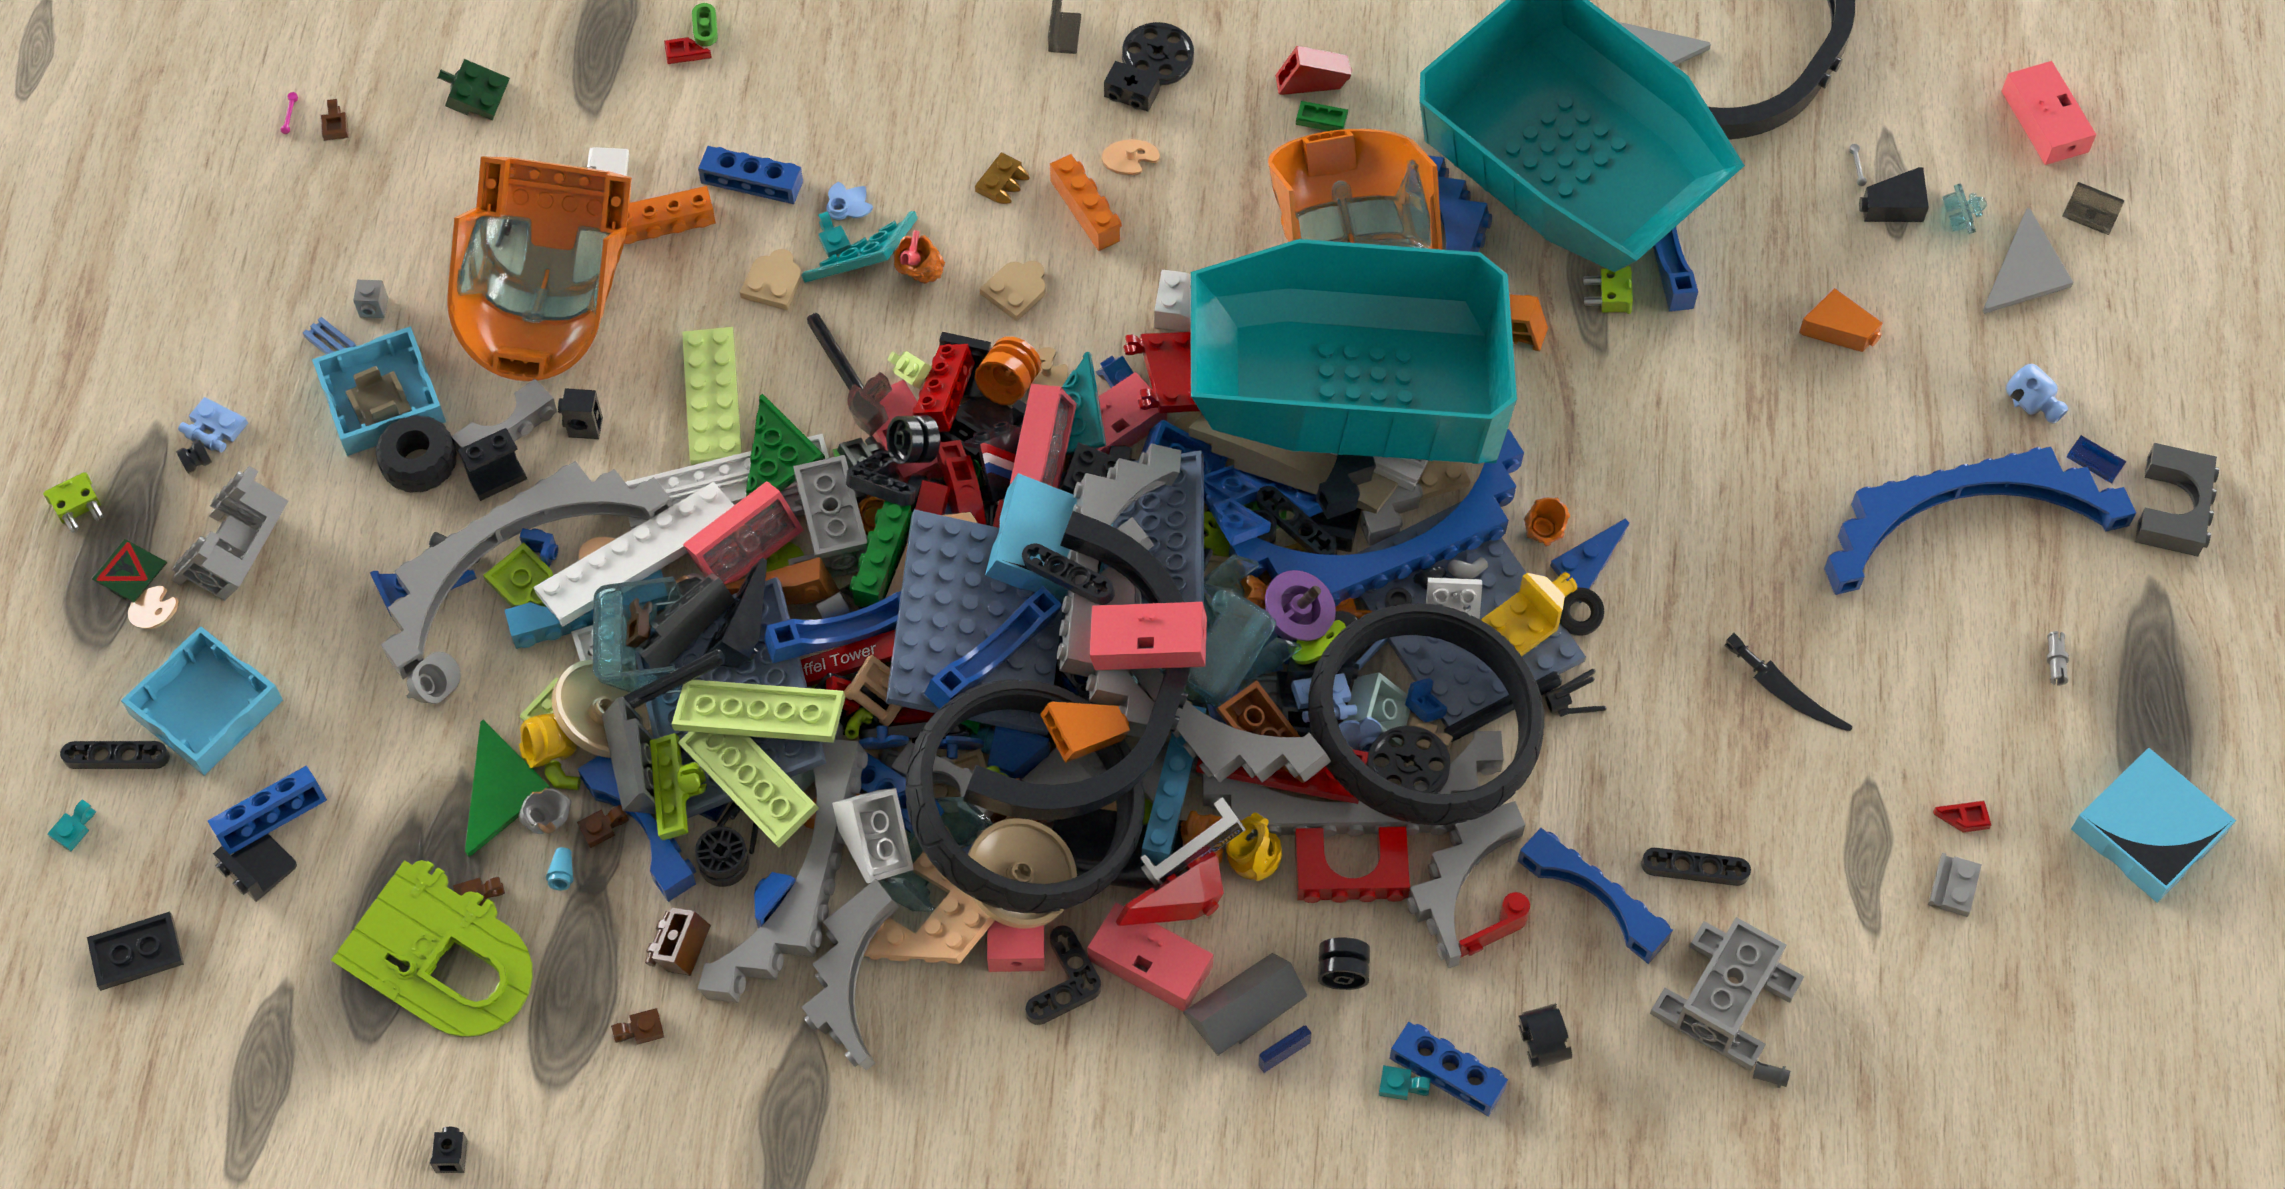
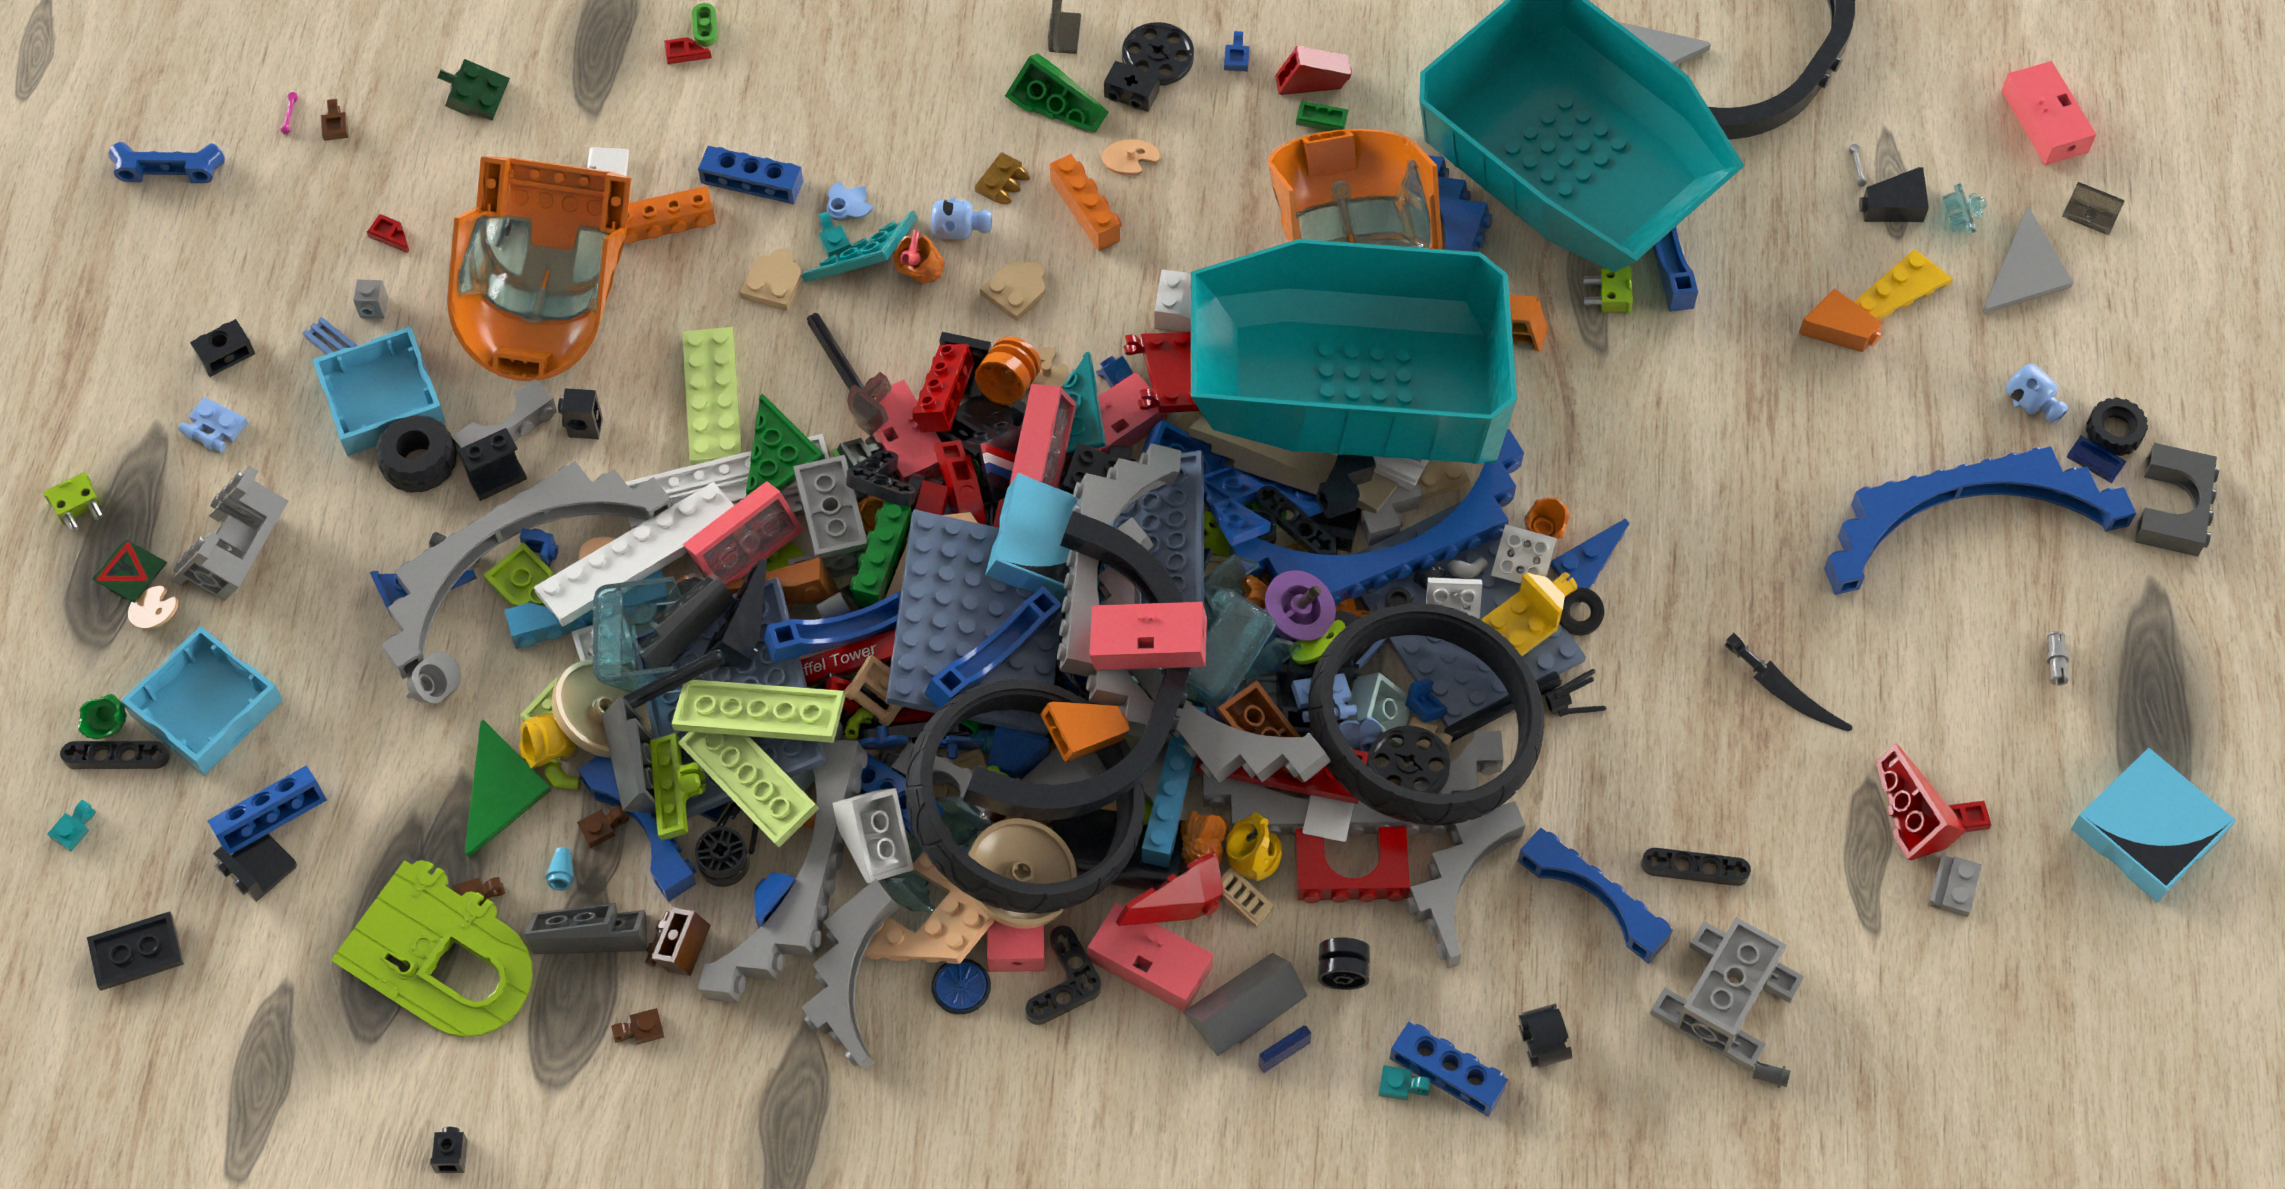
black wheel [176,439,212,474] -> none
dark tan panel [345,366,412,427] -> none
light grey hair [519,788,572,834] -> none
reddish brown plate [626,598,653,648] -> none
black wheel [886,415,940,464] -> none
yellowish green hinge [887,351,932,389] -> none
black beam [1022,543,1115,605] -> none
white panel [1141,797,1246,885] -> none
red door [1458,892,1530,957] -> none
none -> green hair [78,694,127,739]
none -> blue plate [109,142,225,183]
none -> black brick [190,319,255,377]
none -> red tile [367,214,409,253]
none -> dark grey slope [524,903,647,954]
none -> light blue piece [931,197,992,240]
none -> blue wheel [931,959,991,1014]
none -> green wedge [1005,53,1109,132]
none -> tan slope [1220,868,1274,927]
none -> blue plate [1224,31,1250,72]
none -> white sticker [1303,795,1354,842]
none -> white plate [1491,524,1557,584]
none -> yellow wing [1854,249,1953,320]
none -> red wedge [1876,744,1966,861]
none -> black tyre [2086,397,2148,456]

